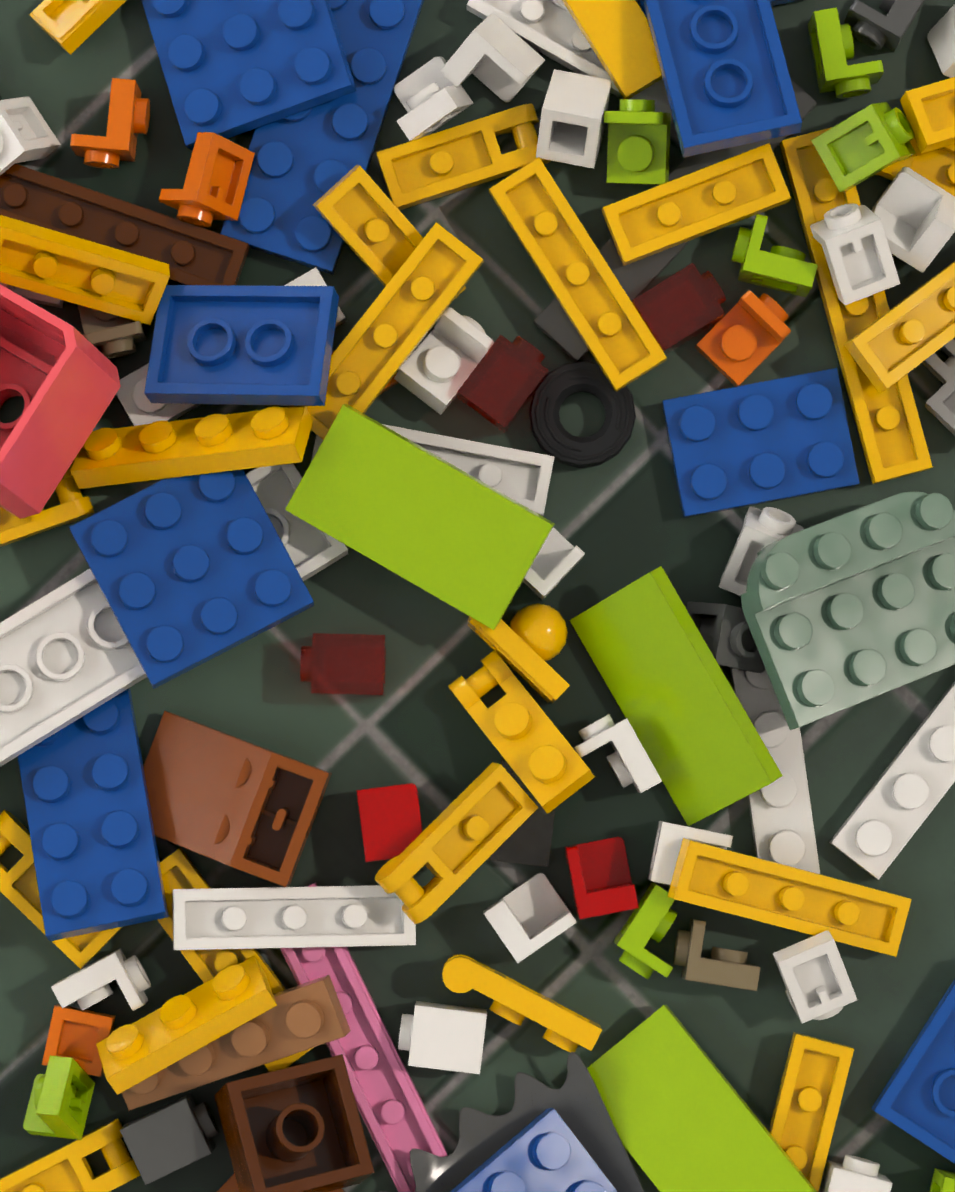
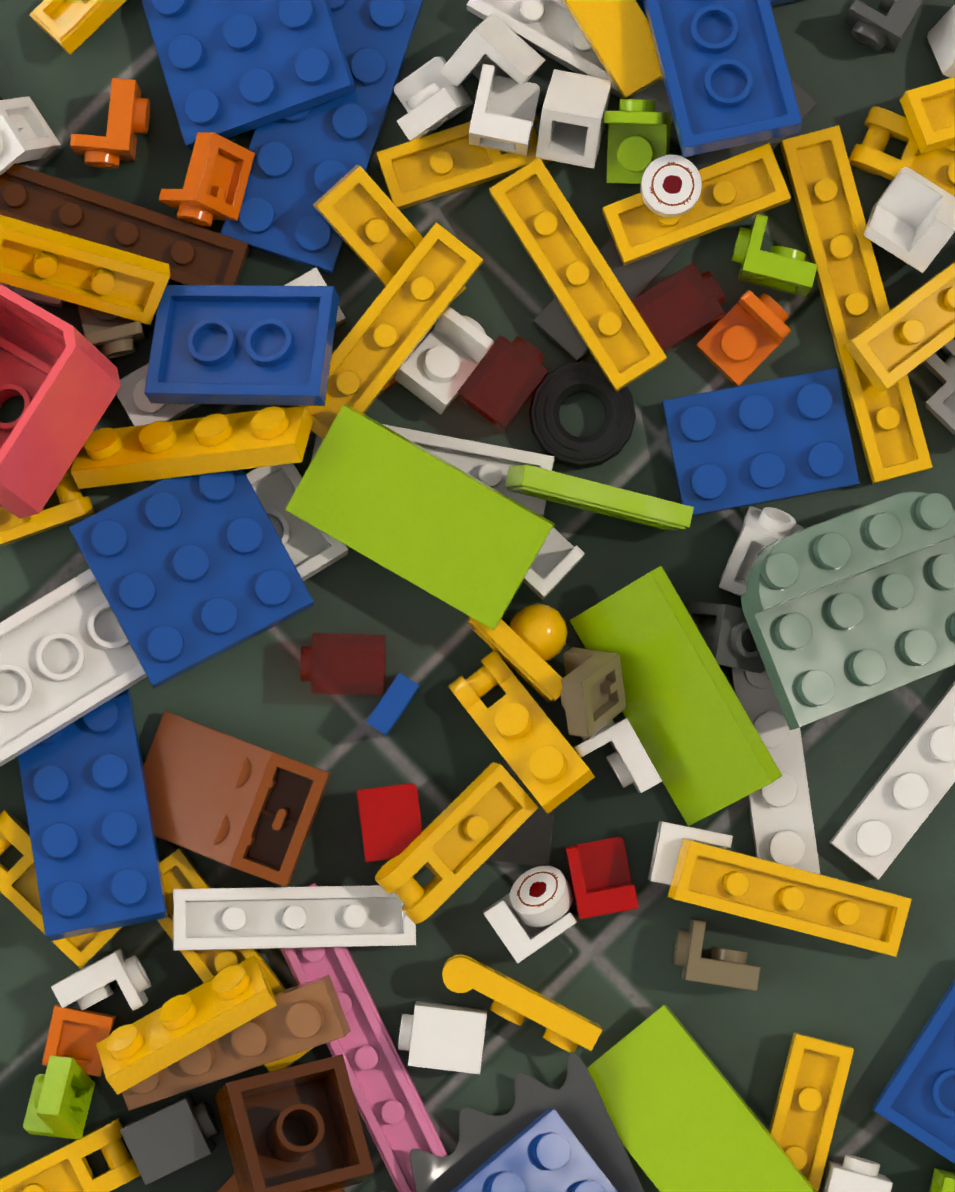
lime bracket [613,882,678,980] -> none
white bracket [773,930,857,1024] -> none
lime bracket [808,7,884,99] -> none
white bracket [810,203,900,305] -> none
lime bracket [811,102,915,192] -> none
none -> blue tile [366,672,420,736]
none -> white panel [469,64,540,156]
none -> lime tile [505,464,694,531]
none -> white tile [510,866,573,927]
none -> dark tan bracket [561,647,627,738]
none -> white tile [641,155,702,218]

